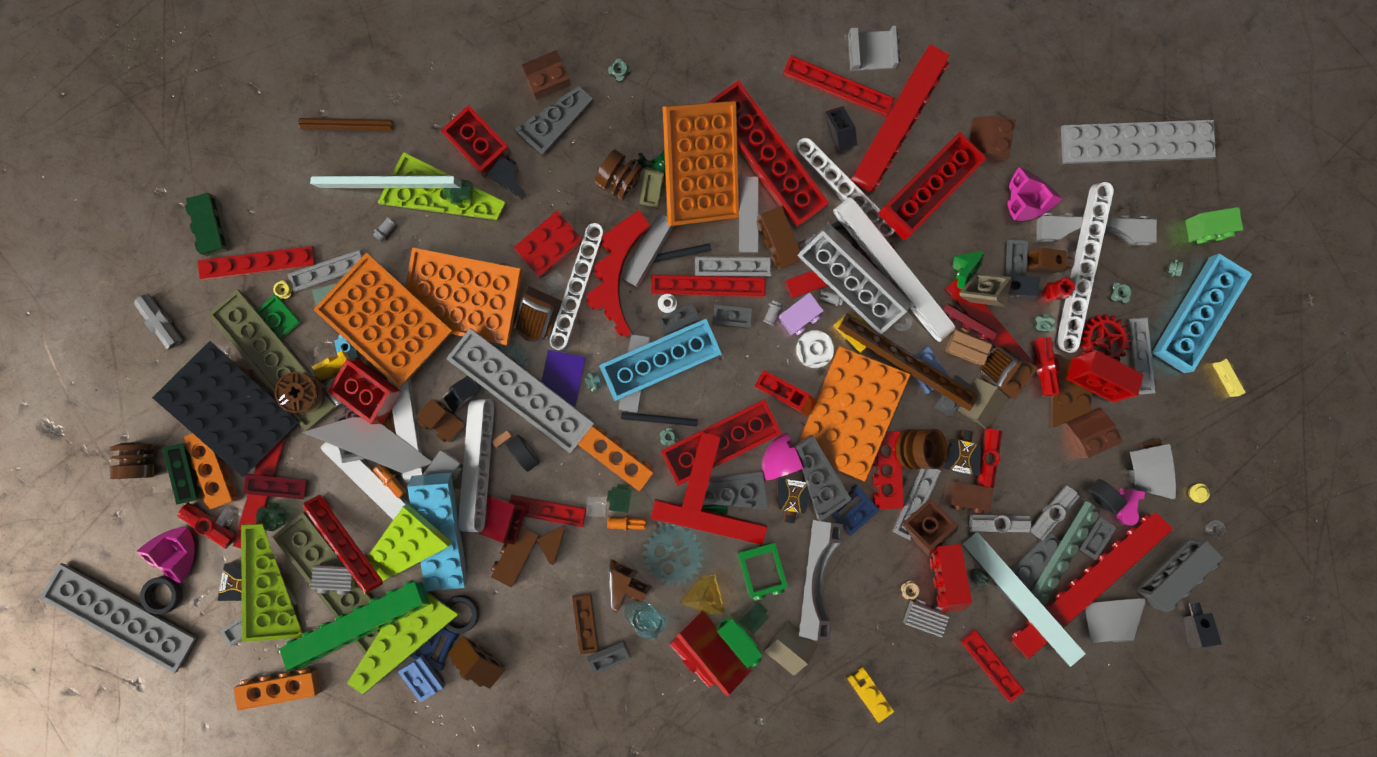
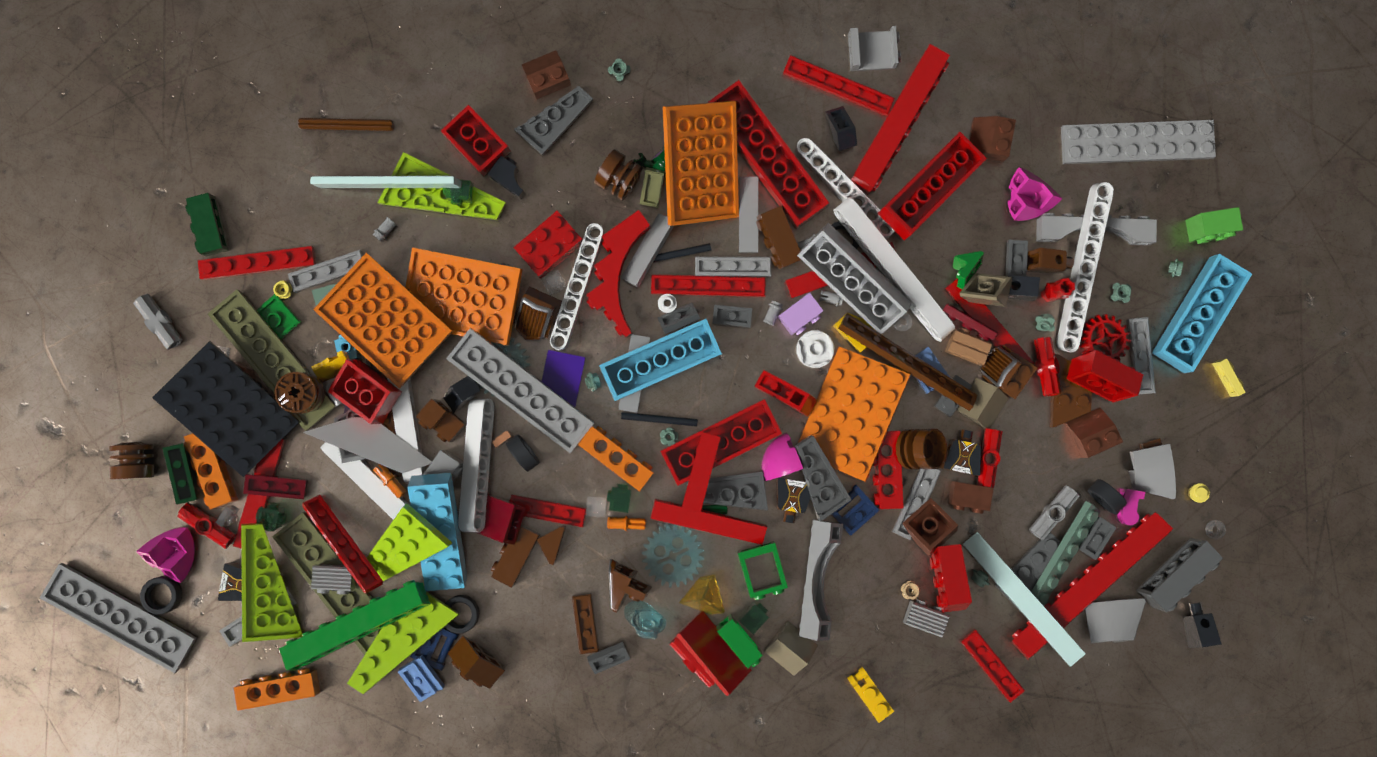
light grey piece [969,514,1031,533] -> none

